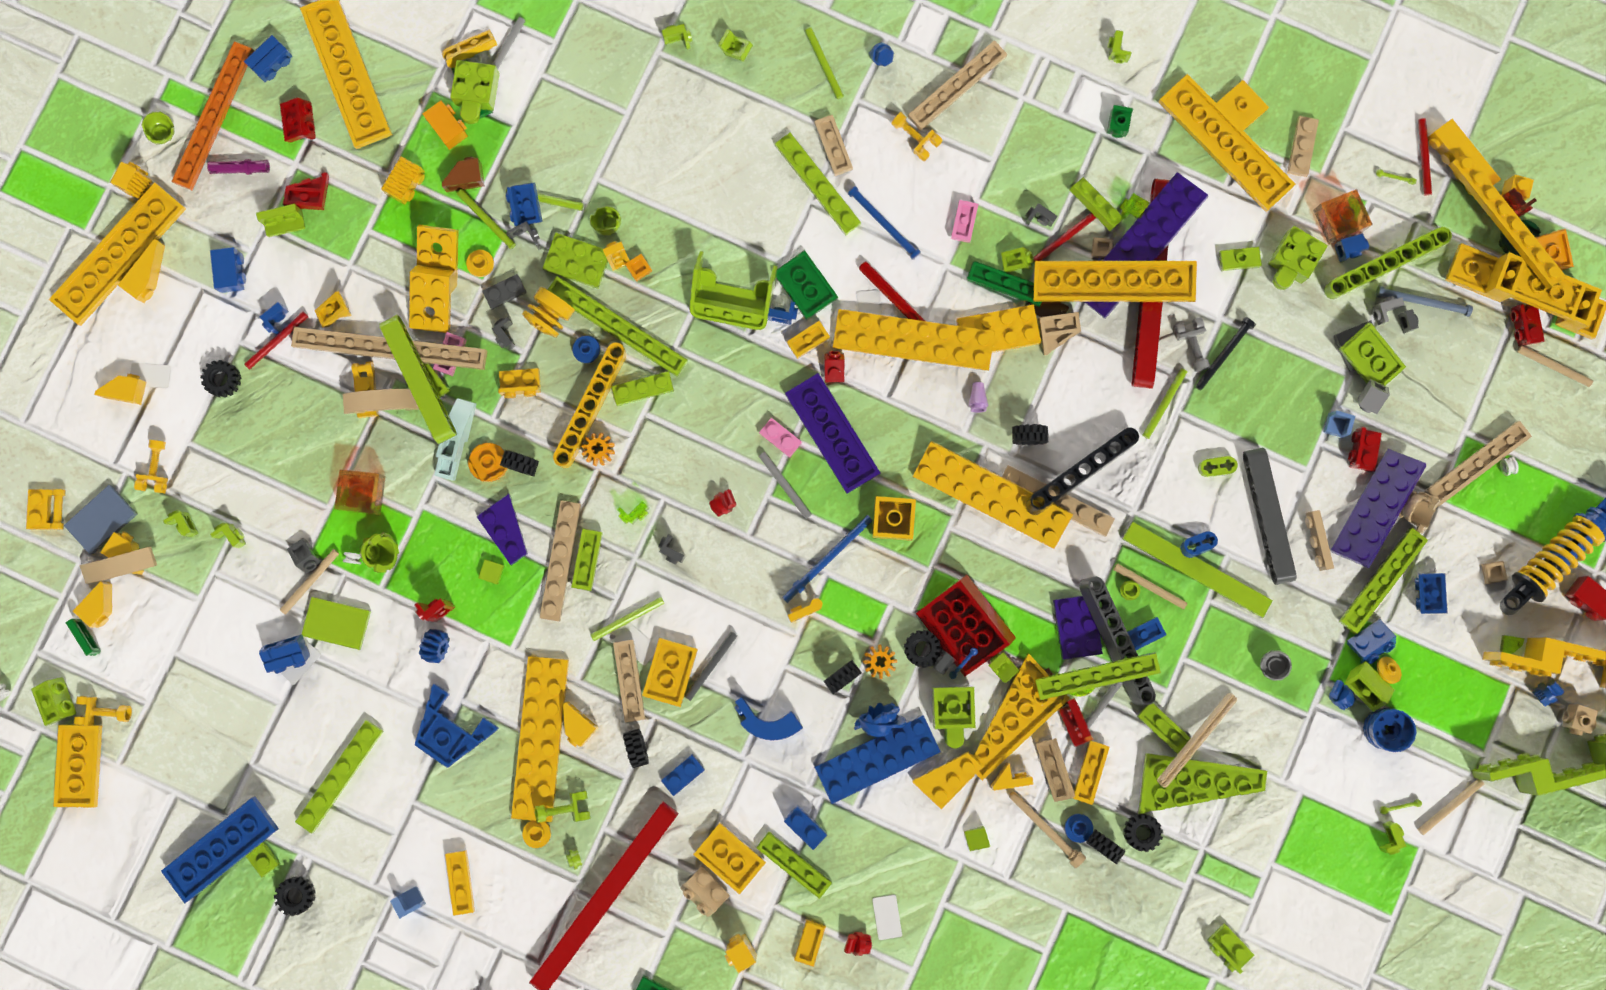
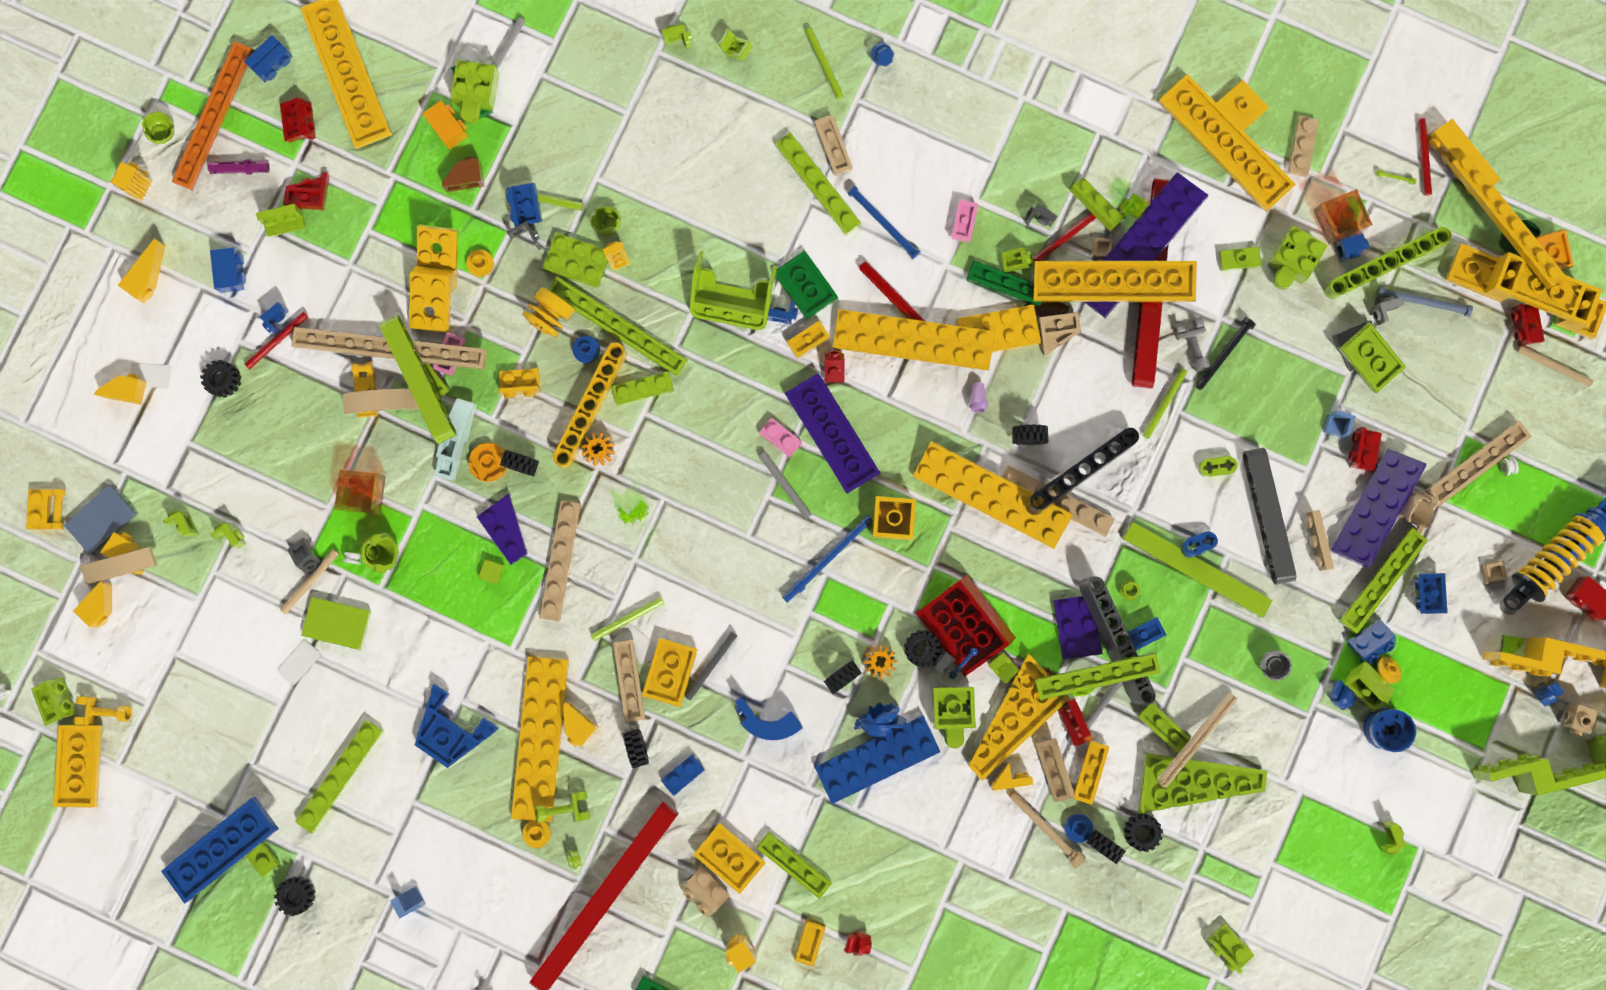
yellow plate [49,182,186,326] -> none
green tile [65,619,101,656] -> none
yellow bar [134,440,168,494] -> none
blue brick [259,635,310,674] -> none
yellow slope [314,291,351,328] -> none
yellow brick [381,156,425,205] -> none
red bracket [414,599,455,623] -> none
blue gear [419,629,450,663] -> none
yellow plate [442,29,497,68] -> none
yellow plate [445,850,475,916] -> none
lime bar [457,189,516,249] -> none
dark grey plate [482,274,527,309] -> none
dark grey bracket [492,317,515,351] -> none
lime plate [571,529,603,591] -> none
light orange plate [625,254,652,282] -> none
dark grey bracket [658,534,686,565] -> none
red piece [709,489,737,517] -> none
blue brick [784,804,827,850] -> none
yellow plate [788,598,822,623] -> none
white sticker [857,290,882,315] -> none
white sticker [872,895,902,940] -> none
yellow bar [891,112,943,162] -> none
tan plate [908,40,1007,131] -> none
yellow wing [912,751,983,810] -> none
lime slope [964,826,991,851] -> none
lime bracket [1107,30,1132,63] -> none
green brick [1107,105,1133,138] -> none
tan bar [1114,563,1187,610] -> none
light grey brick [1358,379,1390,414] -> none
lime hinge [1379,799,1422,815] -> none
dark grey plate [1398,309,1419,333] -> none
tan bar [1417,779,1484,836] -> none
yellow brick [1501,174,1534,205] -> none
clear red bracket [1502,188,1537,217] -> none

